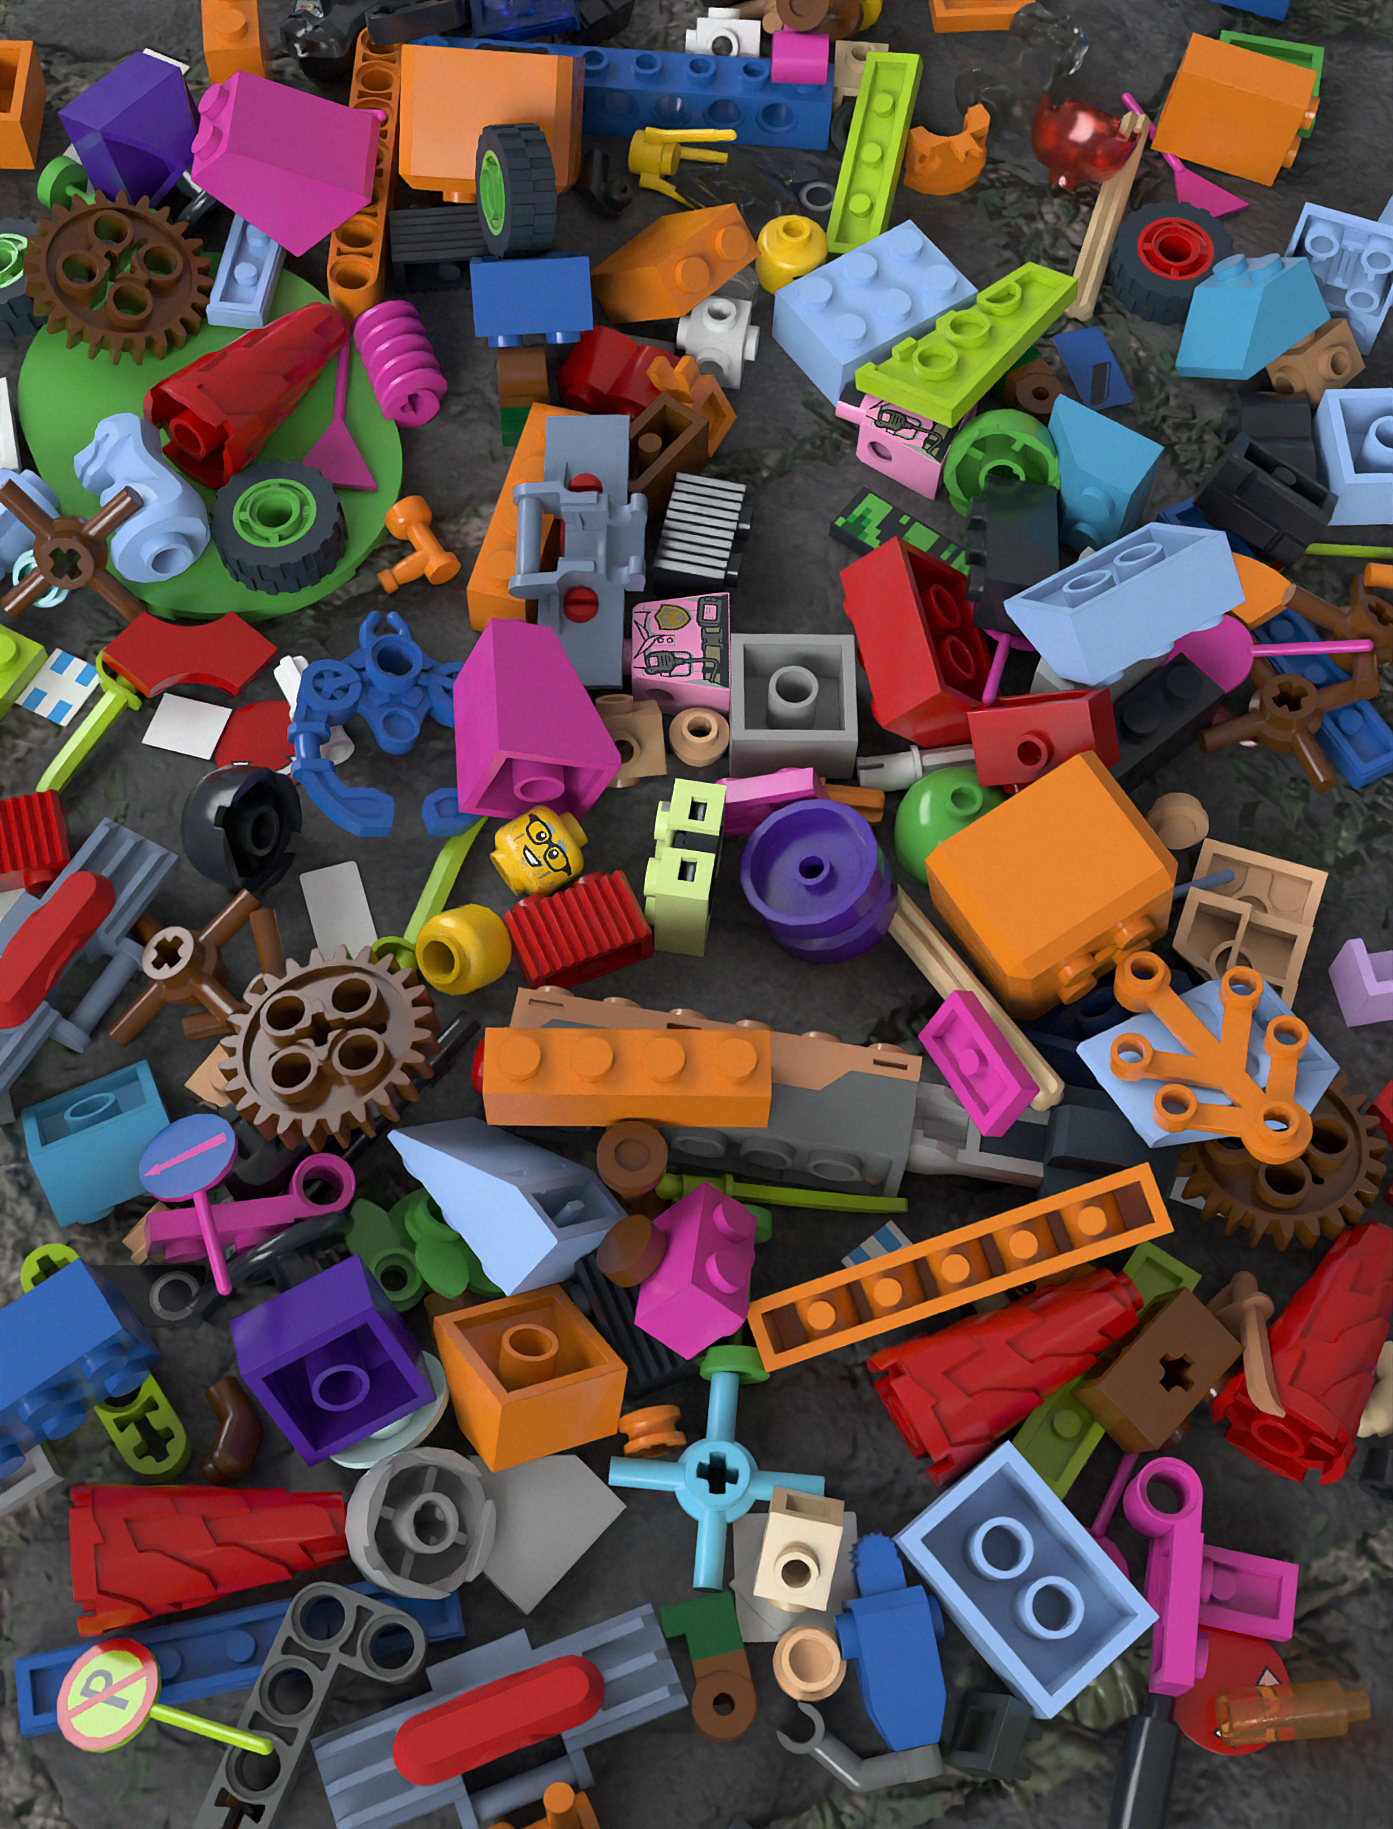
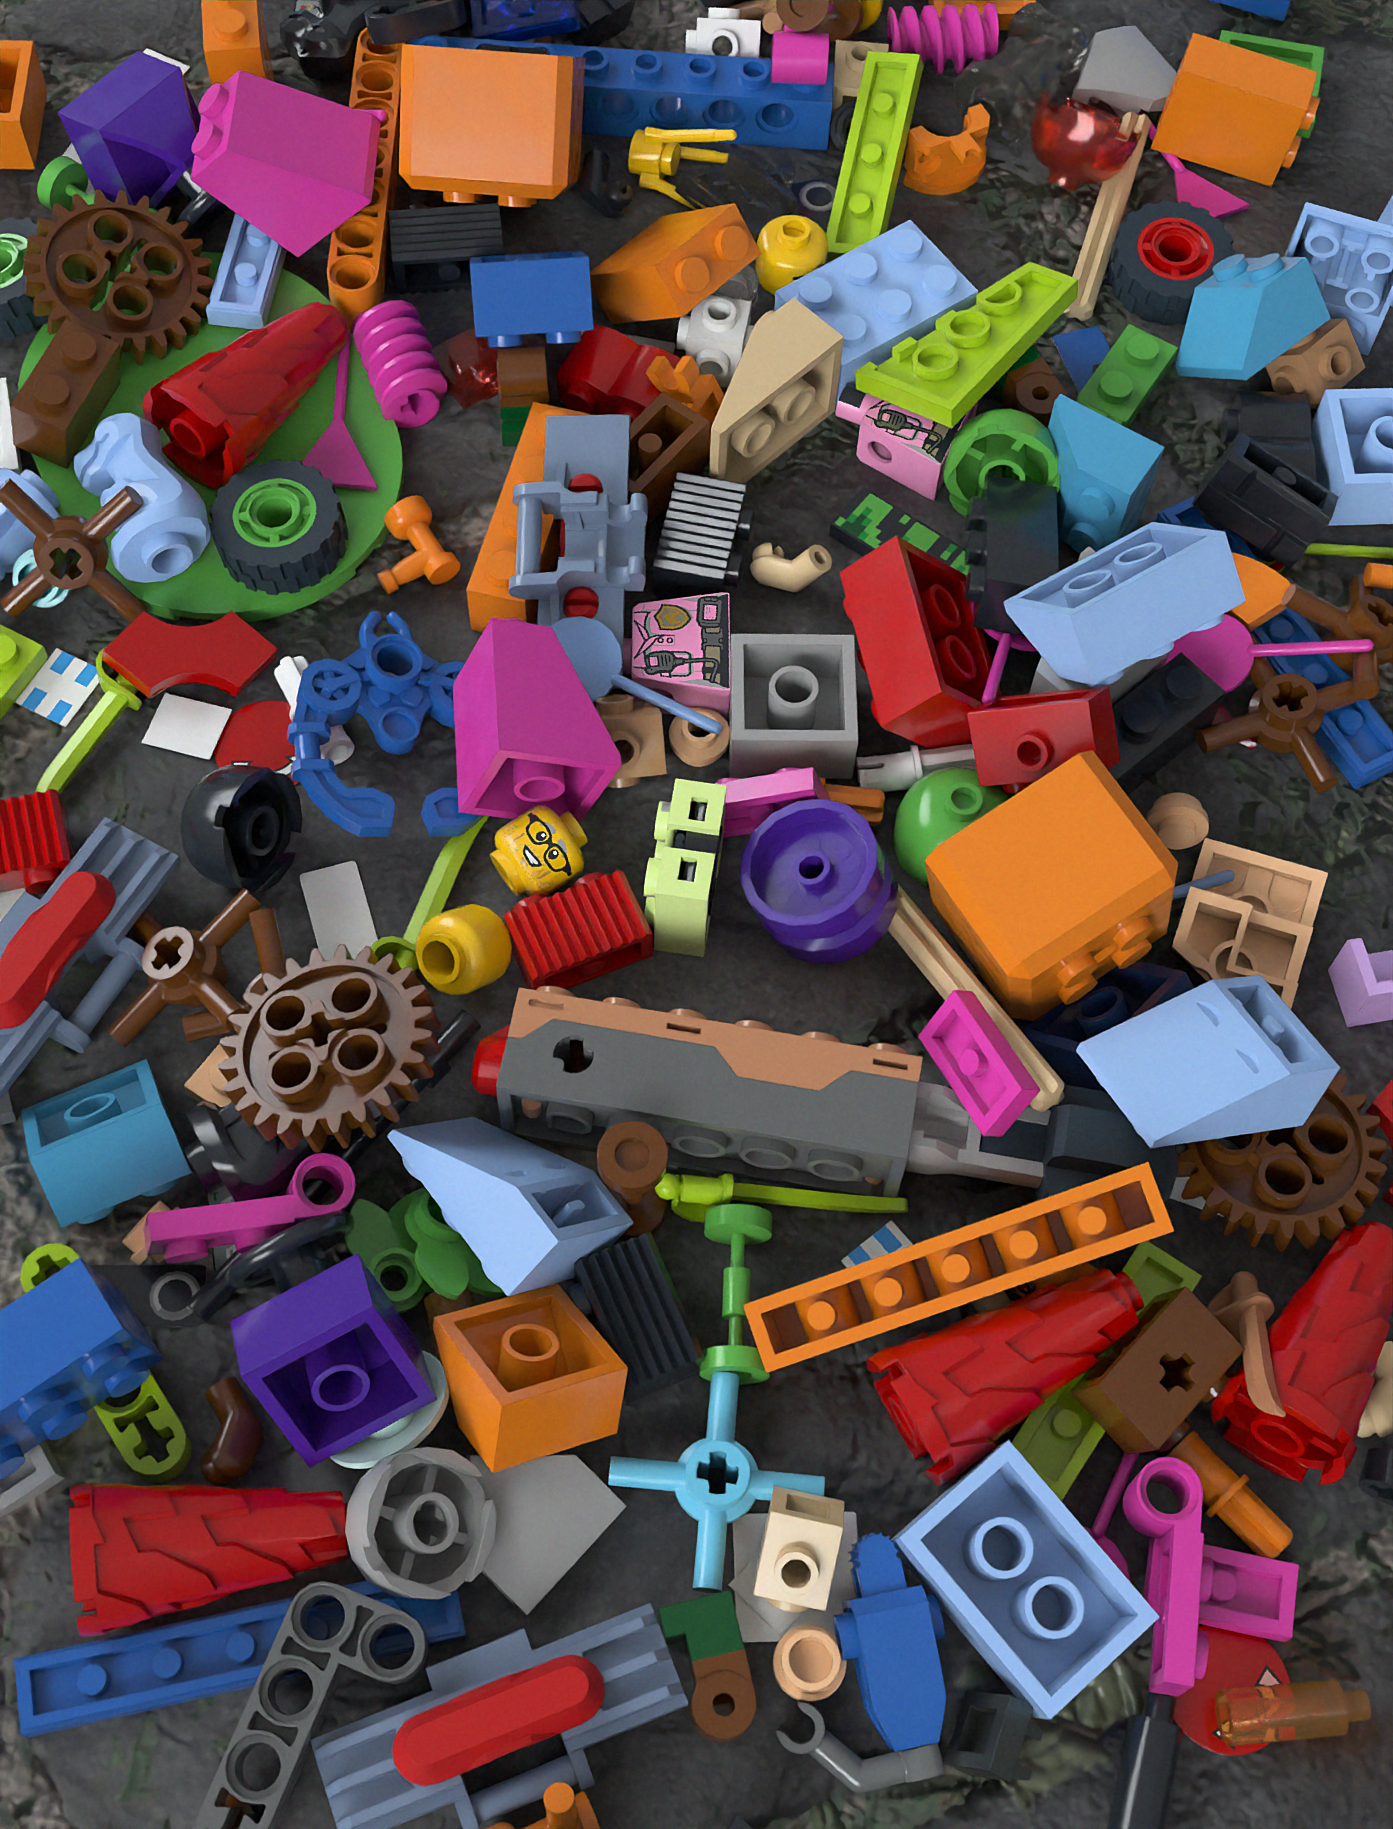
piece [57,1638,274,1755] -> none
piece [139,1114,238,1295] -> none
black wheel [475,123,557,260] -> none
orange brick [483,1027,772,1128] -> none
reddish brown tile [596,1214,667,1287] -> none
orange bush [618,1405,687,1459] -> none
dark pink brick [634,1181,757,1360] -> none
orange plant [1109,951,1313,1164] -> none
none -> reddish brown brick [10,319,120,469]
none -> clear red bracket [433,326,499,409]
none -> medium blue piece [549,616,722,734]
none -> tan slope [709,297,844,483]
none -> tan arm [750,543,832,592]
none -> dark pink piece [886,3,999,75]
none -> light grey slope [1072,25,1177,119]
none -> bright green hinge [1076,324,1178,428]
none -> orange axle [1167,1430,1293,1559]

